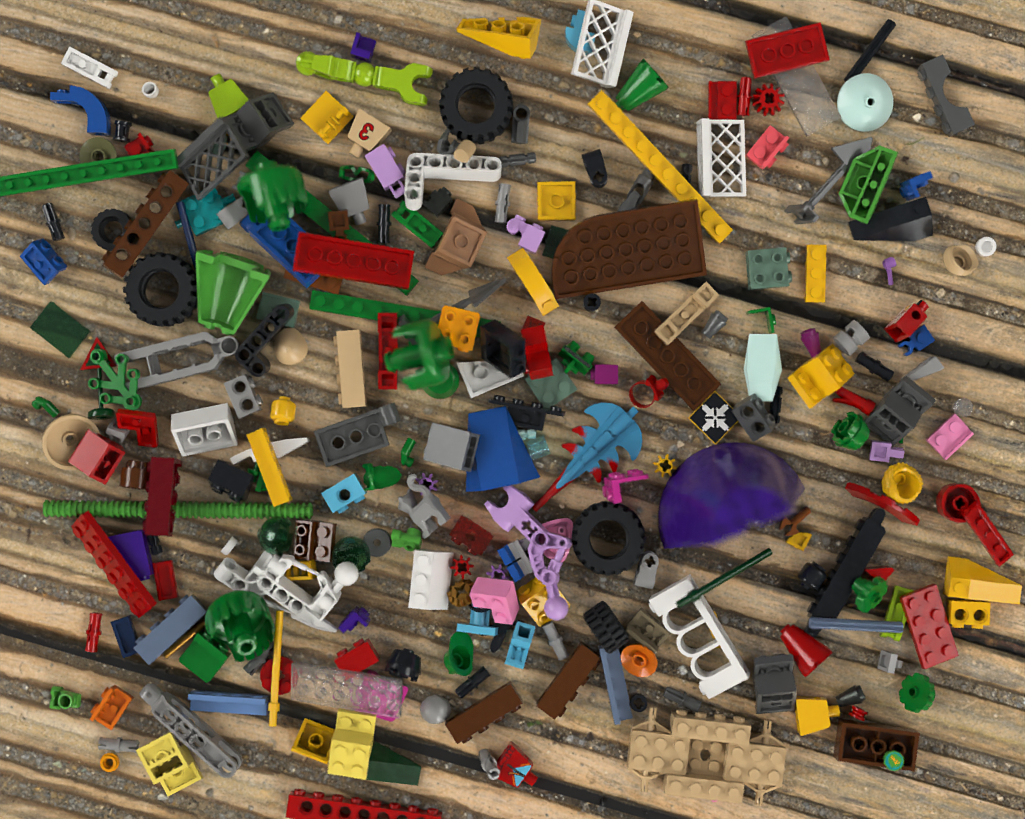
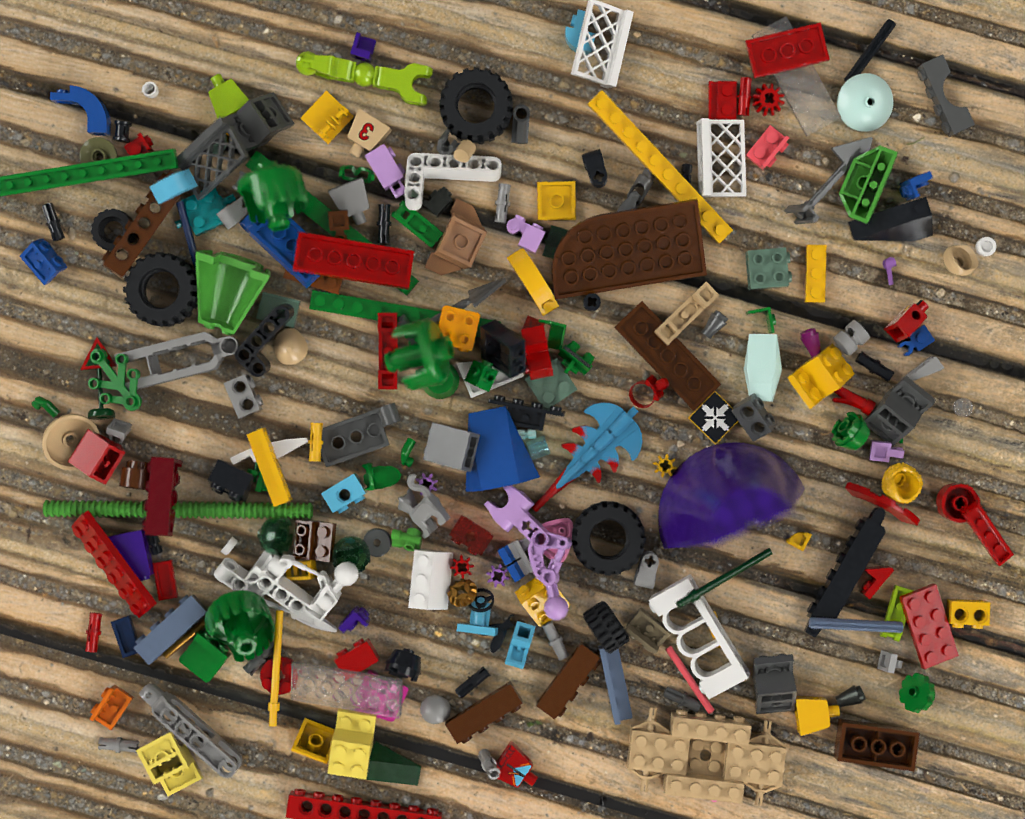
clear green piece [30,301,91,358] -> none
bright green plate [50,686,81,710] -> none
white plate [61,46,119,89] -> none
light orange plate [100,753,120,772] -> none
red plate [116,408,159,448] -> none
white slope [171,403,238,457] -> none
medium blue fence [188,690,269,716] -> none
yellow head [270,396,296,426] -> none
tan brick [333,330,367,408] -> none
green piece [444,631,474,676] -> none
yellow wedge [456,17,541,59] -> none
bright pink brick [470,577,520,625] -> none
dark grey axle [499,152,536,167] -> none
magenta brick [591,365,618,384] -> none
dark pink bracket [602,469,649,504] -> none
green cone [615,58,669,112] -> none
orange dish [620,644,658,677] -> none
black bush [630,694,647,712] -> none
black axle [770,386,783,424] -> none
dark orange bar [779,507,811,536] -> none
red cone [780,624,833,678] -> none
black head [798,561,827,591] -> none
red bush [849,705,868,721] -> none
green plant [852,577,888,613] -> none
bright green tile [883,750,904,771] -> none
bright pink plate [926,414,974,460] -> none
yellow wedge [943,556,1022,605] -> none
none -> medium azure brick [150,169,198,204]
none -> yellow pin [308,423,324,462]
none -> green brick [464,360,499,392]
none -> green bracket [538,319,567,350]
none -> coral bar [665,646,715,714]

